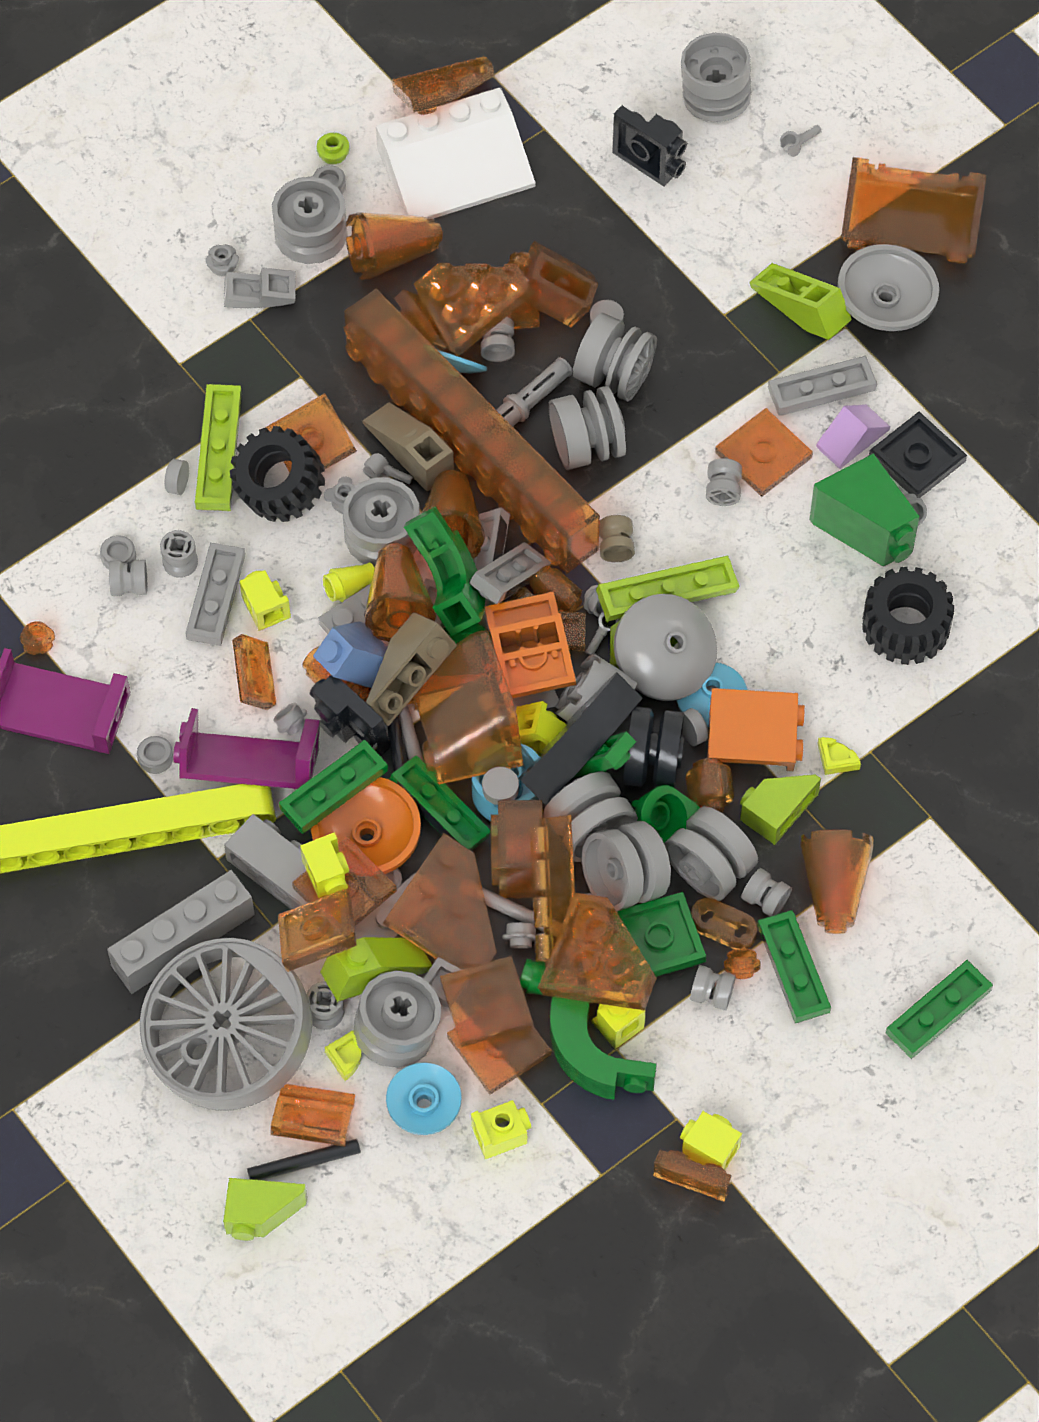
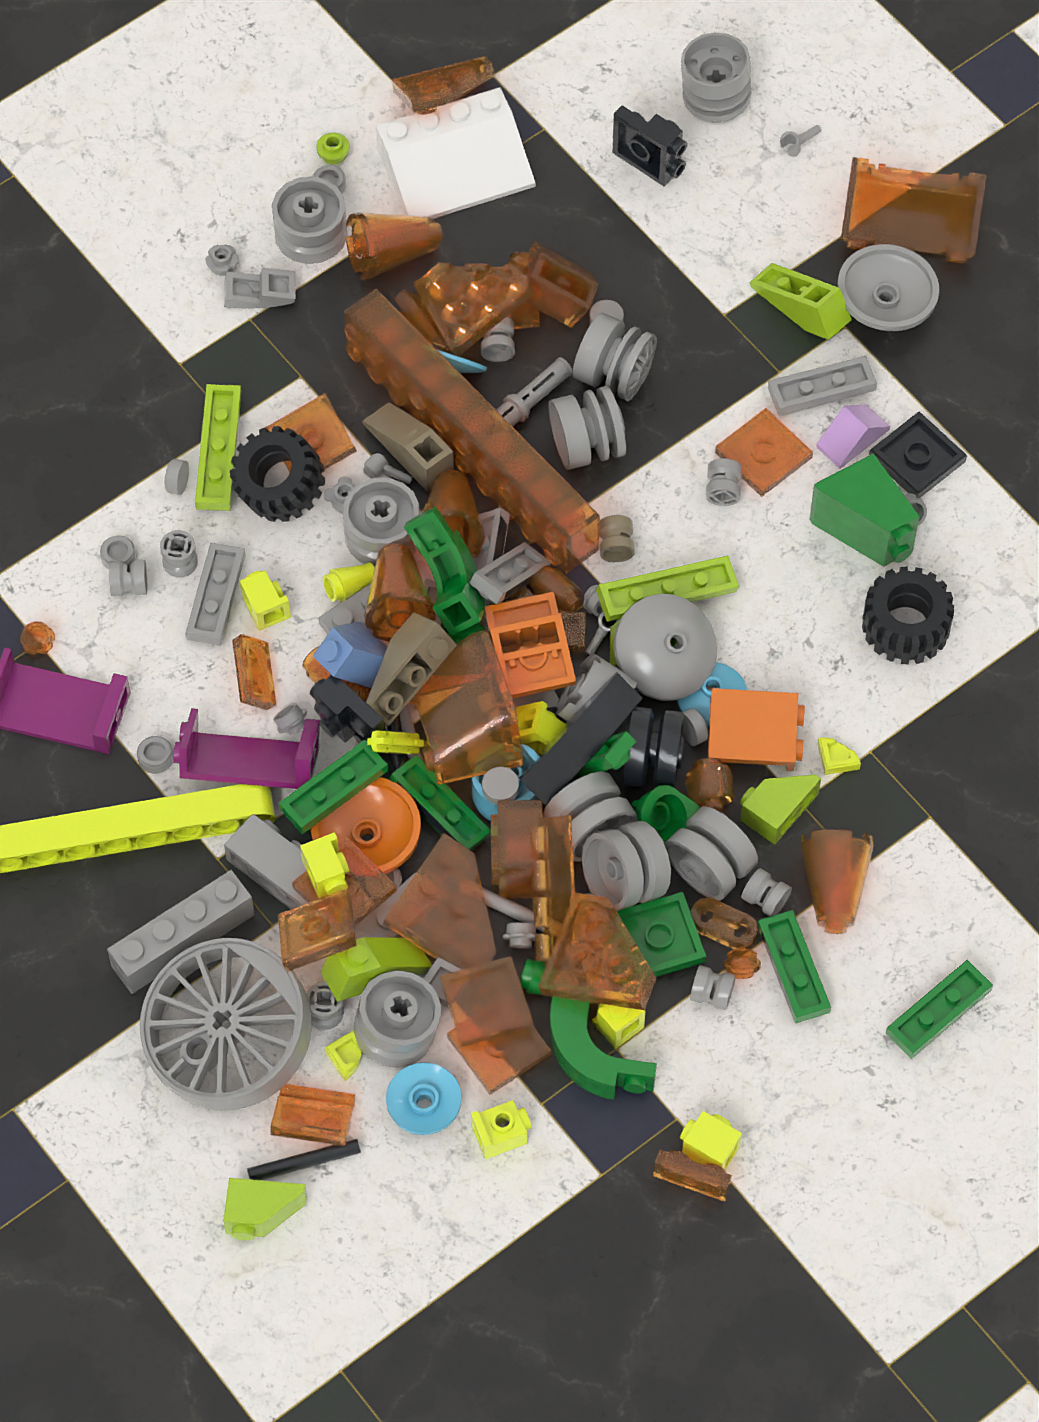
none -> neon yellow axle [367,730,424,755]

